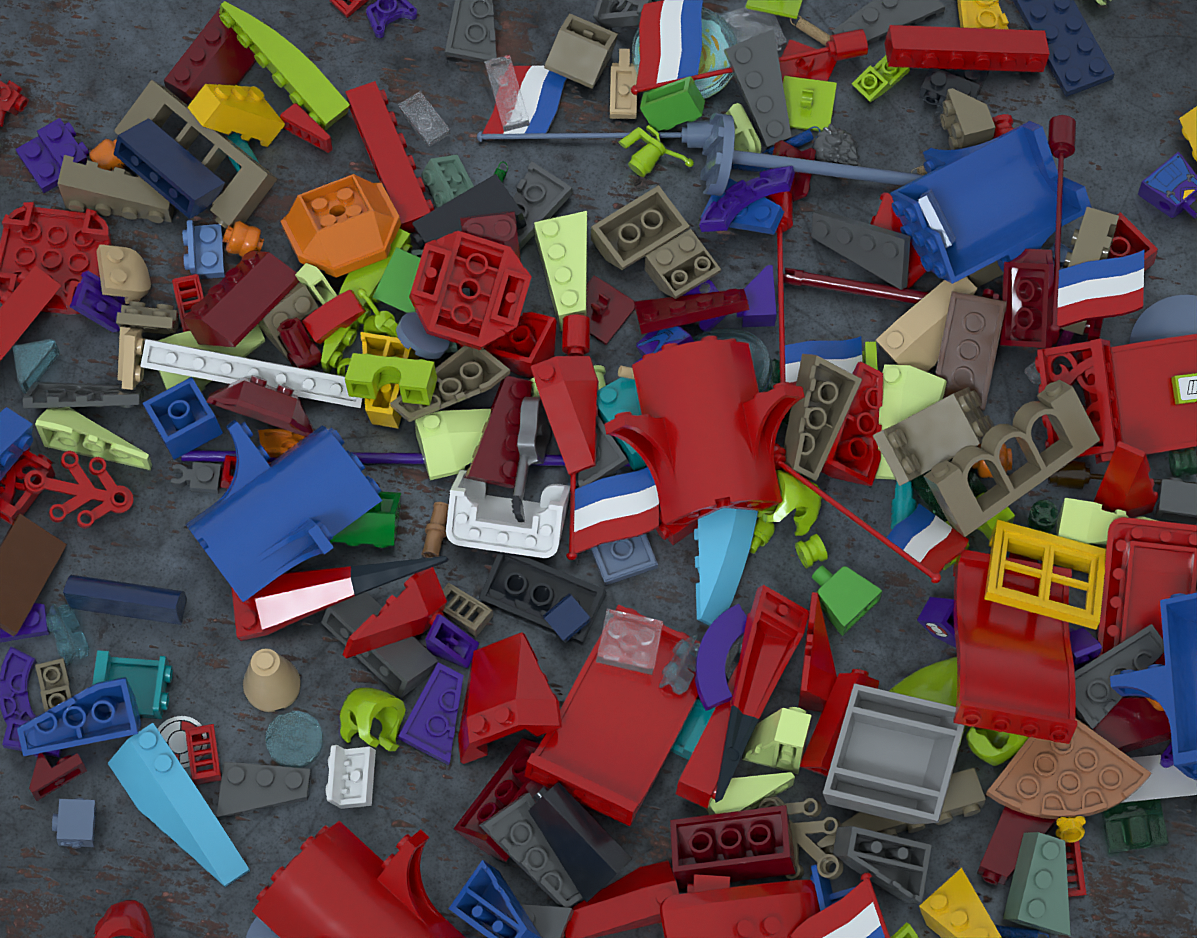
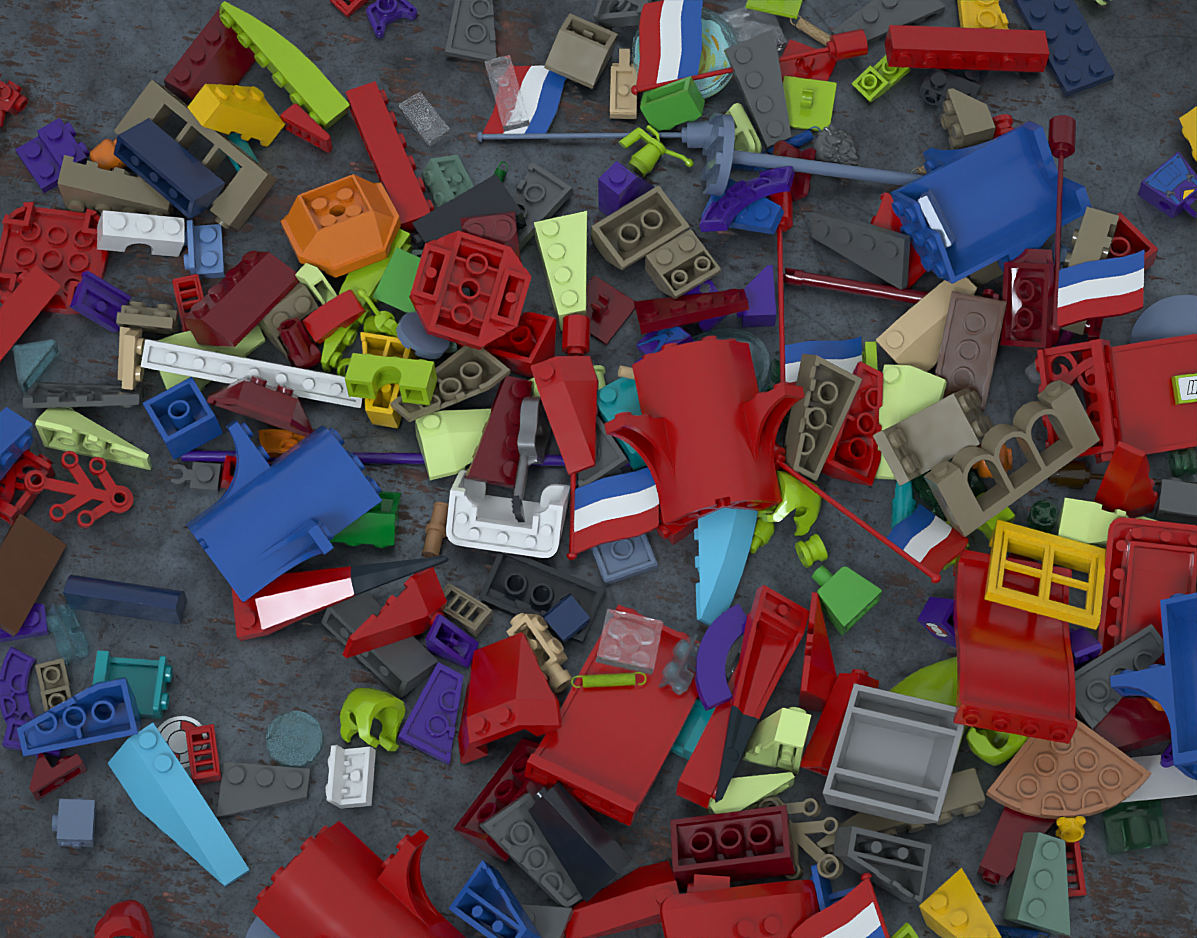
tan slope [96,245,151,304] -> none
orange piece [222,221,264,257] -> none
tan cone [243,649,301,712] -> none
none -> white arch [97,210,184,257]
none -> tan brick [506,613,574,693]
none -> lime piece [571,672,647,688]
none -> dark purple slope [598,161,654,216]

